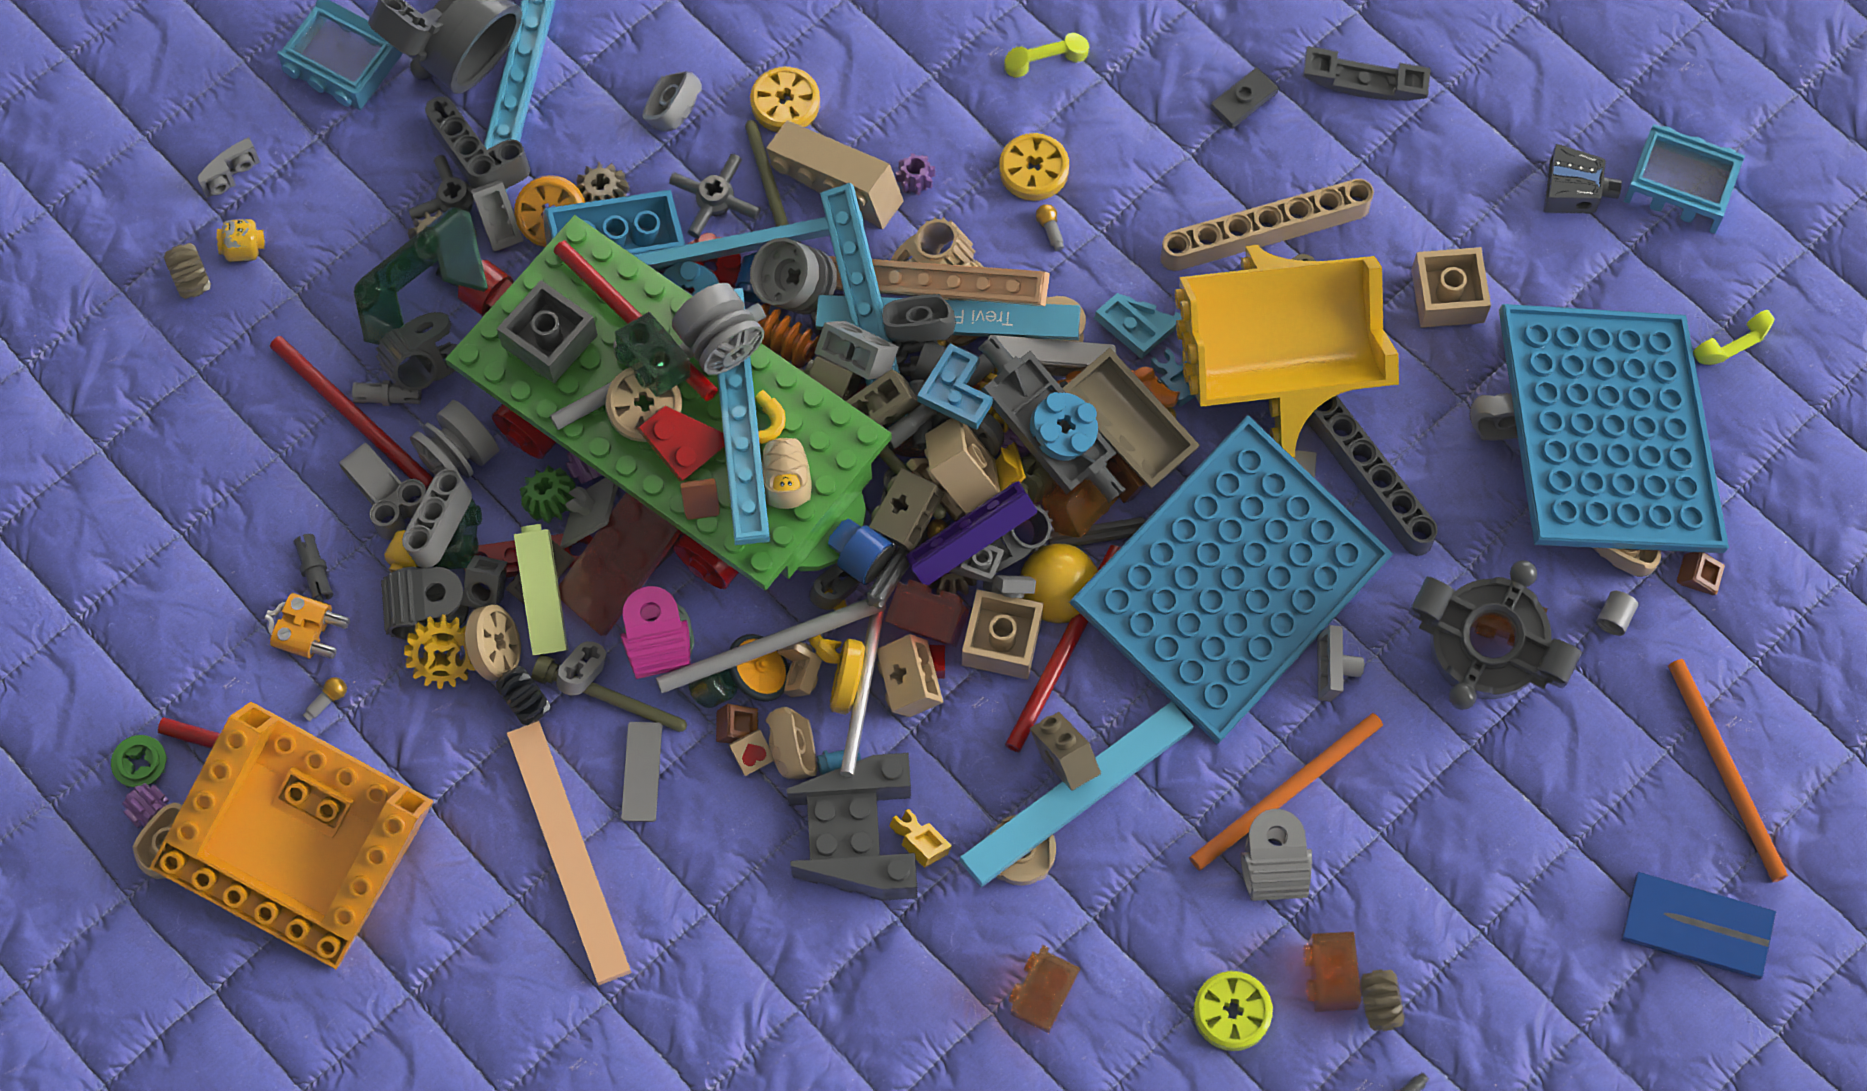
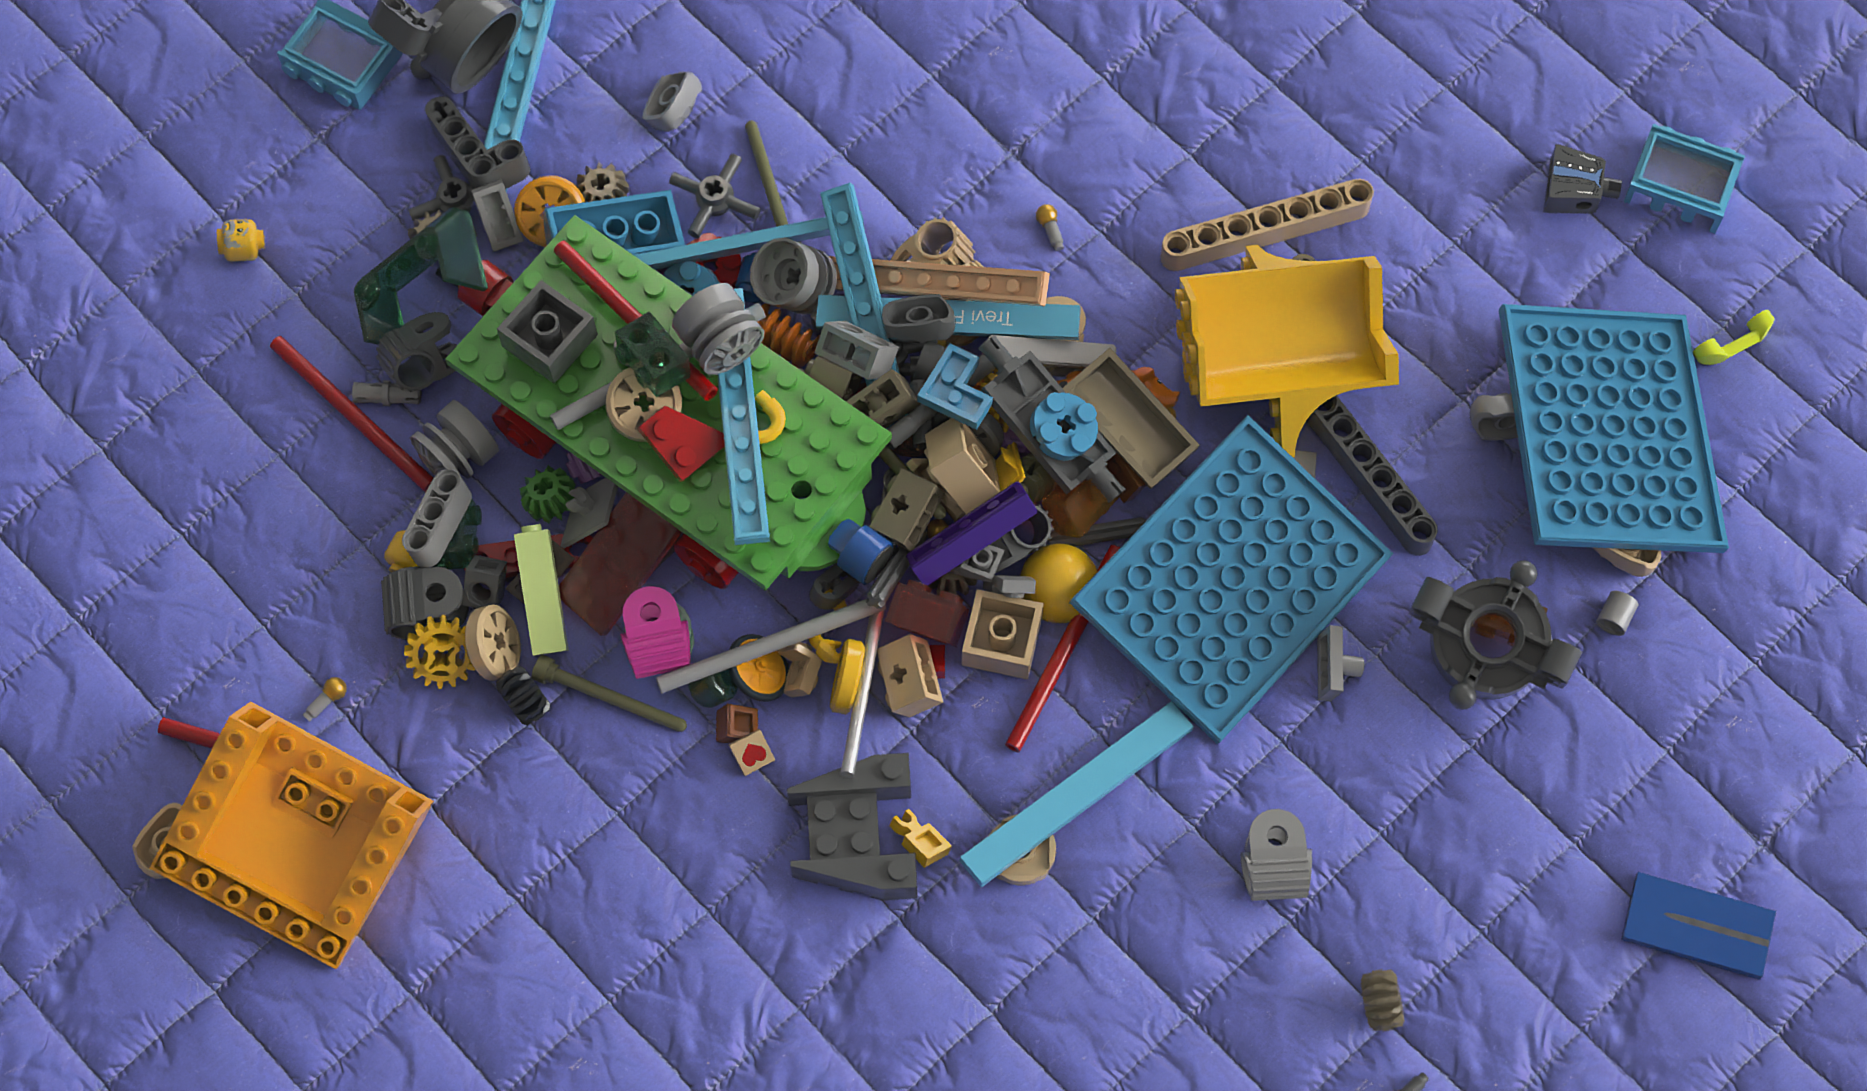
bright green gear [111,735,168,788] -> none
medium lavender gear [122,783,169,828] -> none
dark tan gear [164,243,211,299] -> none
light grey slope [197,137,261,198] -> none
light orange piece [265,593,350,659] -> none
dark grey pin [293,534,333,602] -> none
light grey piece [338,443,427,540] -> none
light nougat tile [507,721,632,986] -> none
light grey beam [556,642,606,695] -> none
light grey piece [621,722,662,822] -> none
dark orange slope [680,478,720,520] -> none
yellow wheel [750,67,820,133] -> none
tan piece [762,438,812,509] -> none
tan piece [765,707,817,780] -> none
tan wedge [766,120,904,230] -> none
dark azure pin [817,750,861,775] -> none
medium lavender gear [896,153,935,195] -> none
yellow wheel [999,133,1069,201] -> none
neon yellow bar [1004,33,1089,78] -> none
clear orange bracket [1008,945,1081,1033] -> none
dark tan brick [1030,712,1101,791] -> none
medium azure wing [1094,293,1181,359] -> none
dark azure plate [1151,348,1196,407] -> none
orange piece [1189,713,1383,871] -> none
neon yellow wheel [1193,971,1273,1051] -> none
dark grey plate [1210,67,1279,129] -> none
dark grey slope [1303,46,1431,100] -> none
clear orange brick [1303,932,1362,1012] -> none
tan brick [1411,247,1491,328] -> none
orange piece [1668,659,1789,883] -> none
dark orange slope [1677,552,1725,595] -> none

